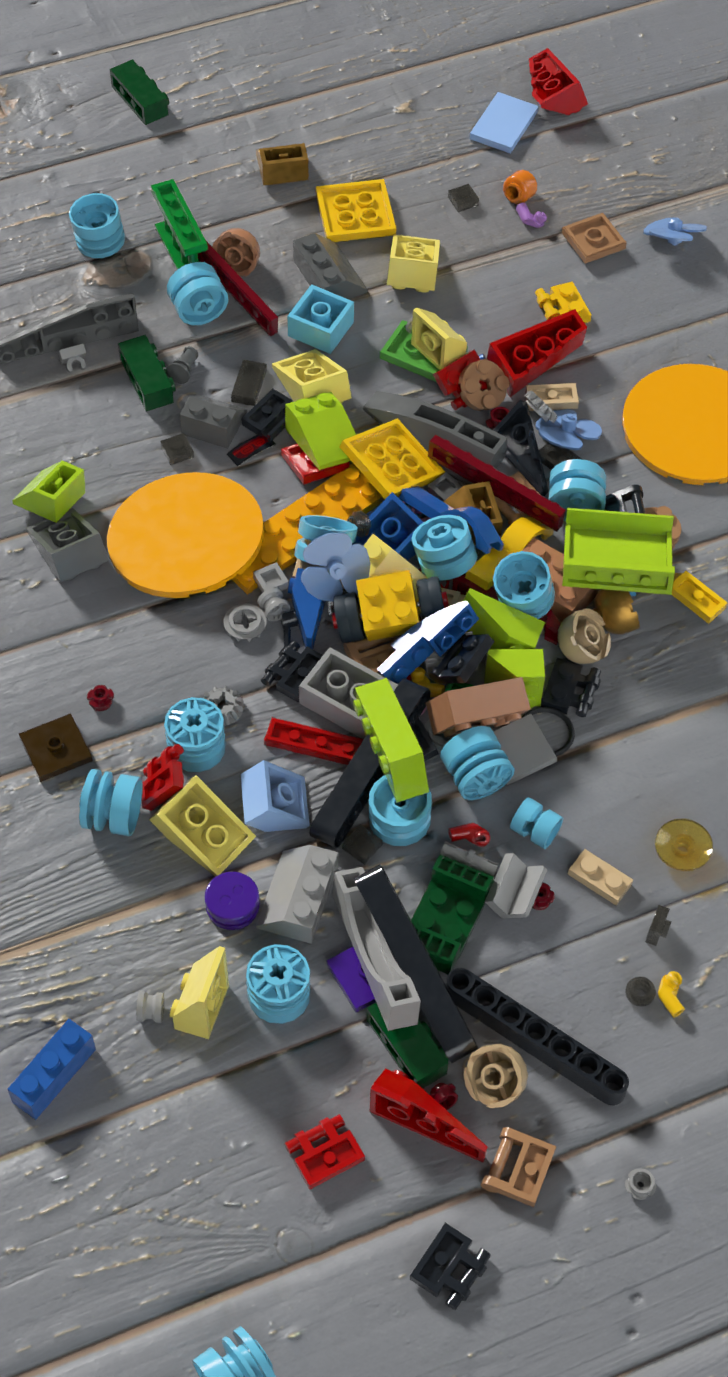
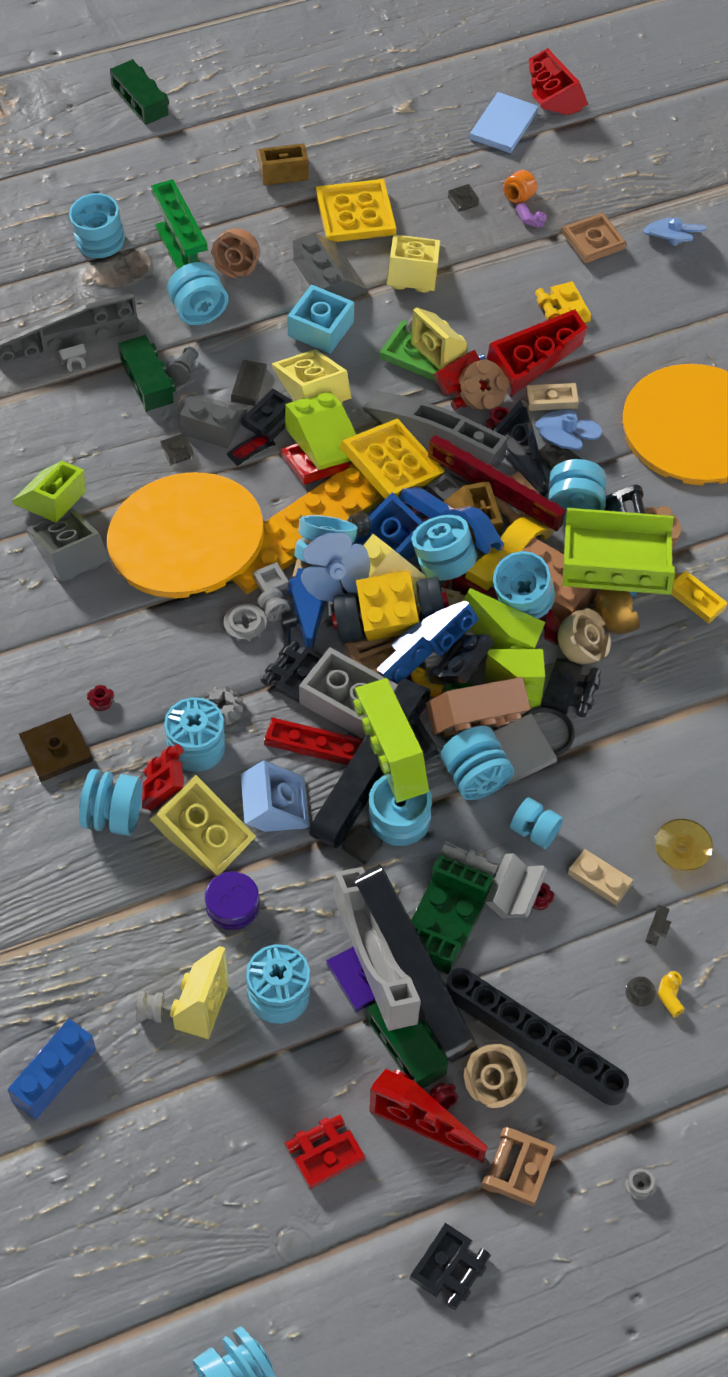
dark red tile [198,241,278,336] -> none
light grey slope [256,845,338,944] -> none
red arm [448,823,490,847] -> none
light grey gear [524,391,557,423] -> none

